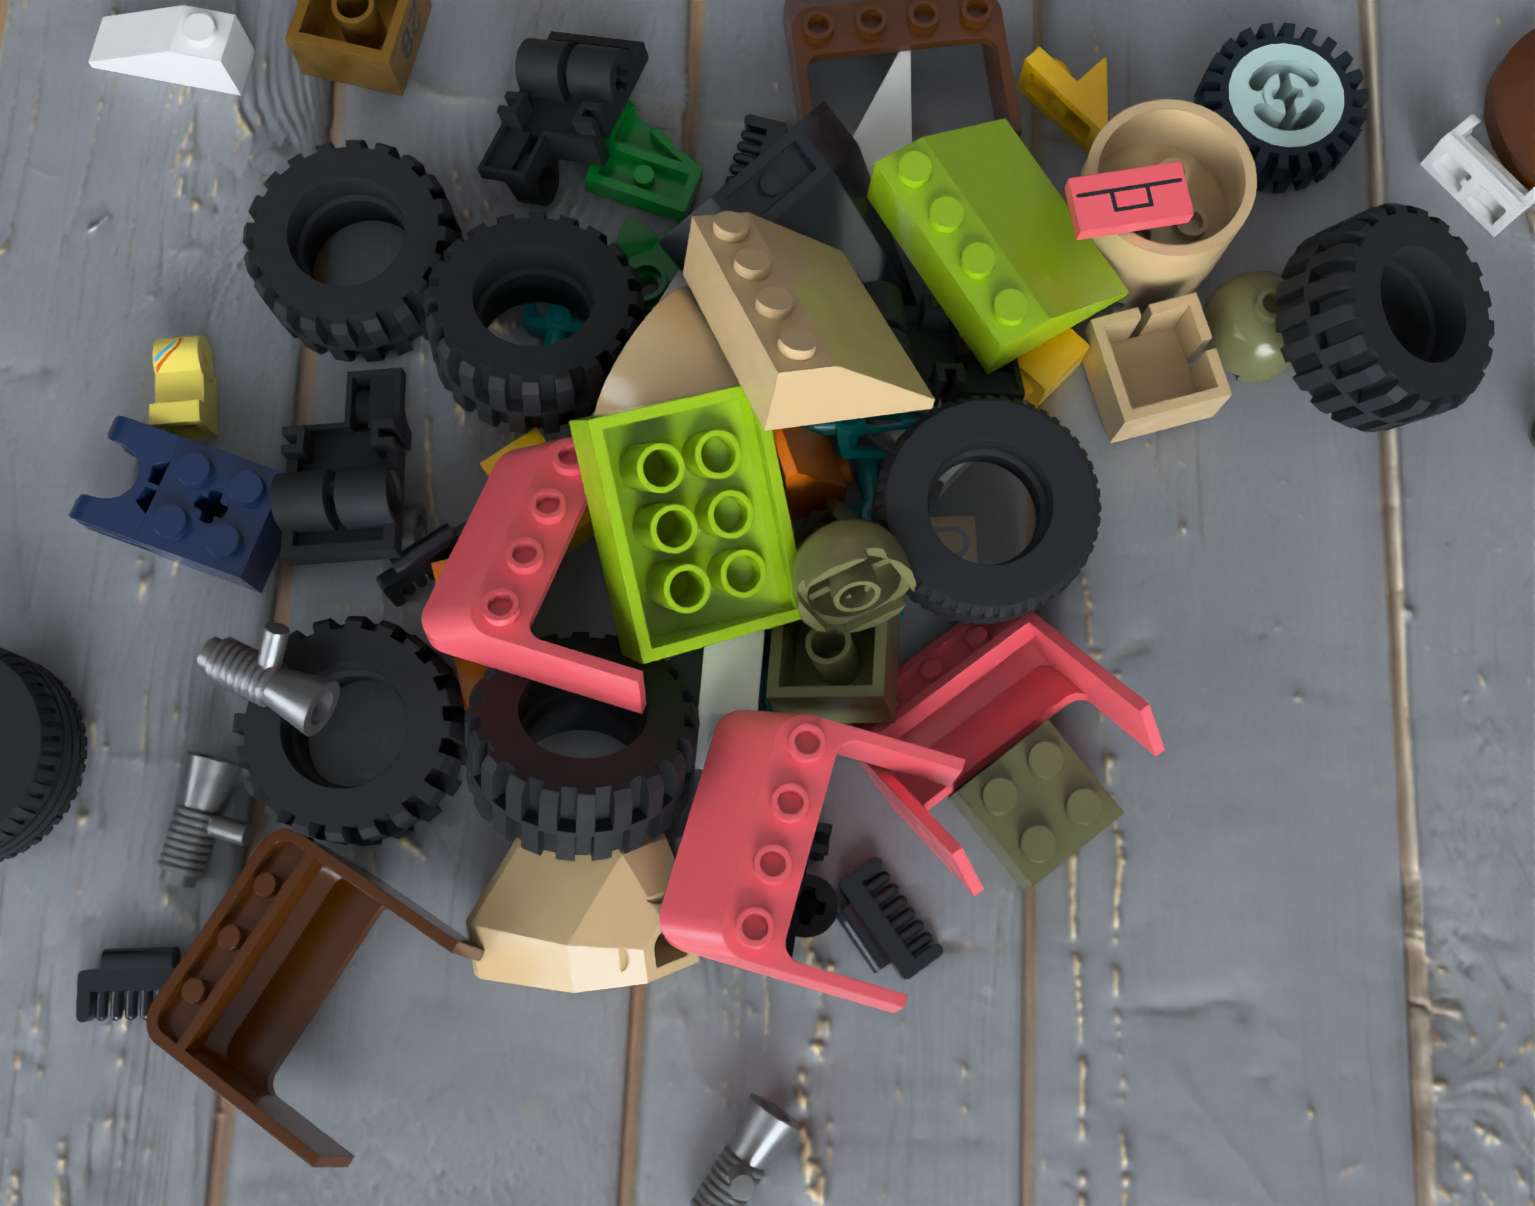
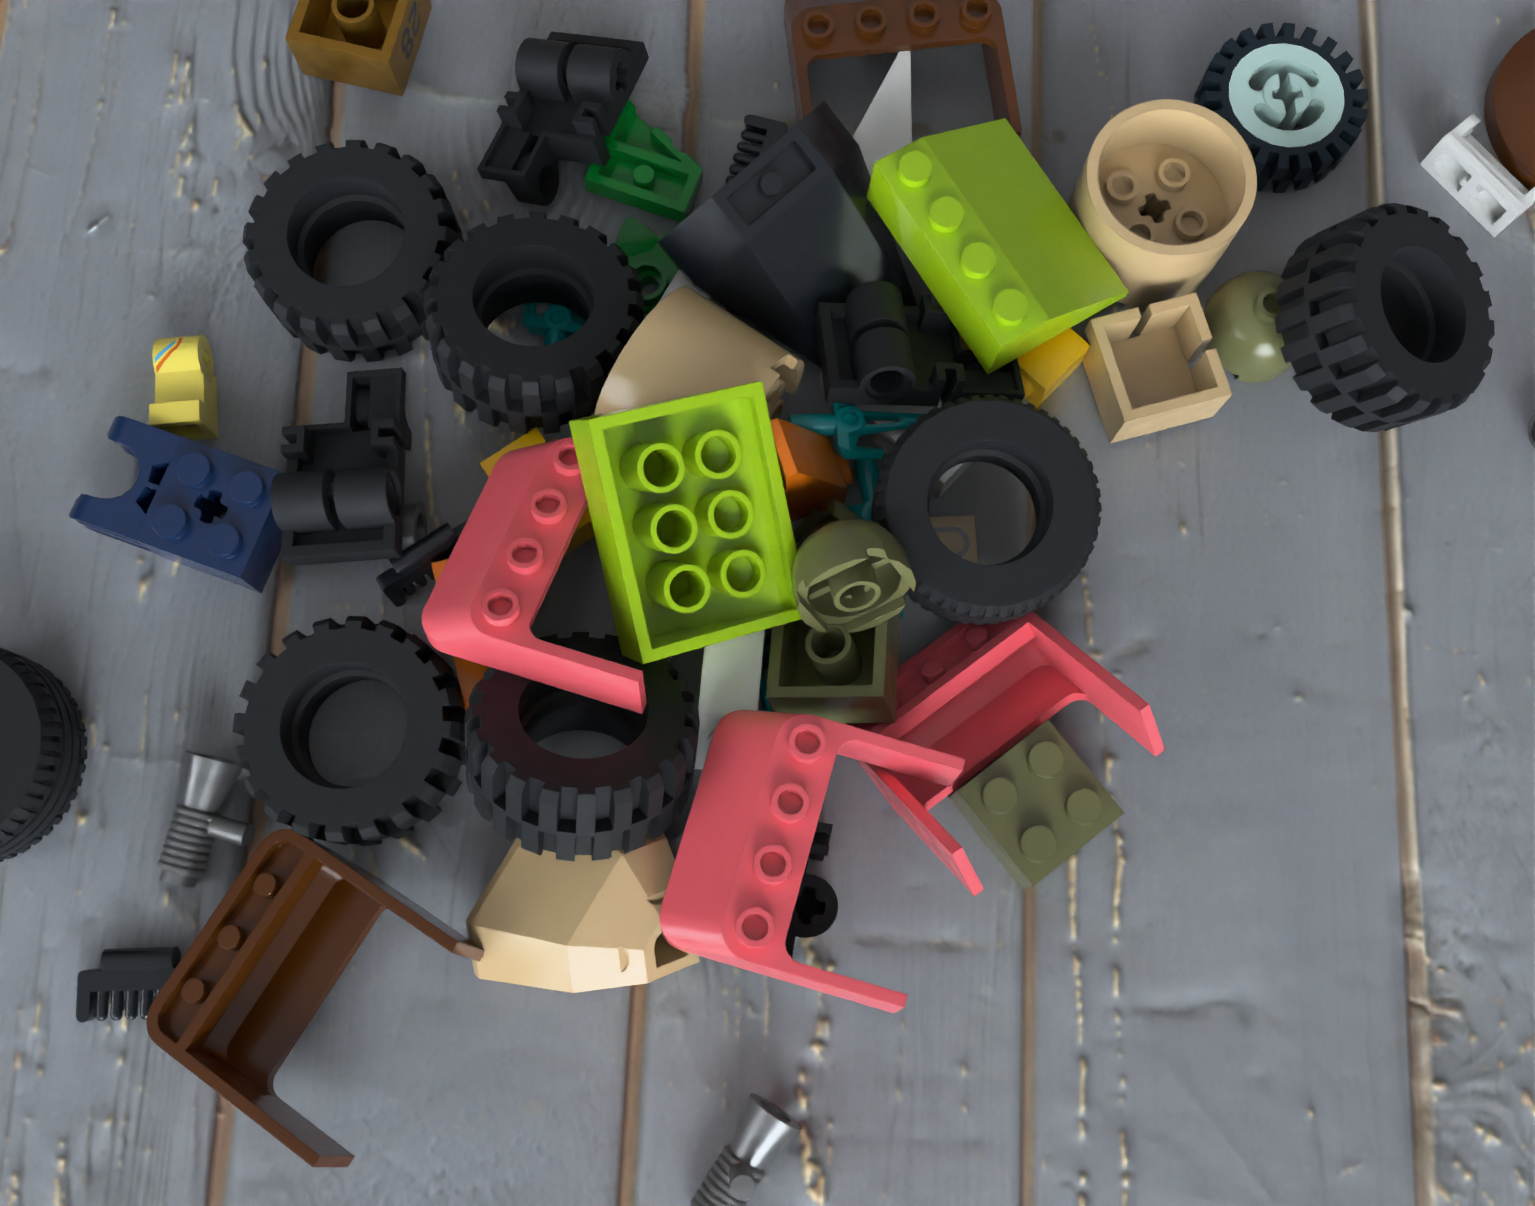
white slope [88,5,255,96] -> none
flat silver piece [197,622,340,737] -> none
tan slope [683,211,935,431] -> none
black piece [836,857,943,980] -> none
yellow slope [1016,46,1108,154] -> none
coral tile [1064,161,1194,240] -> none

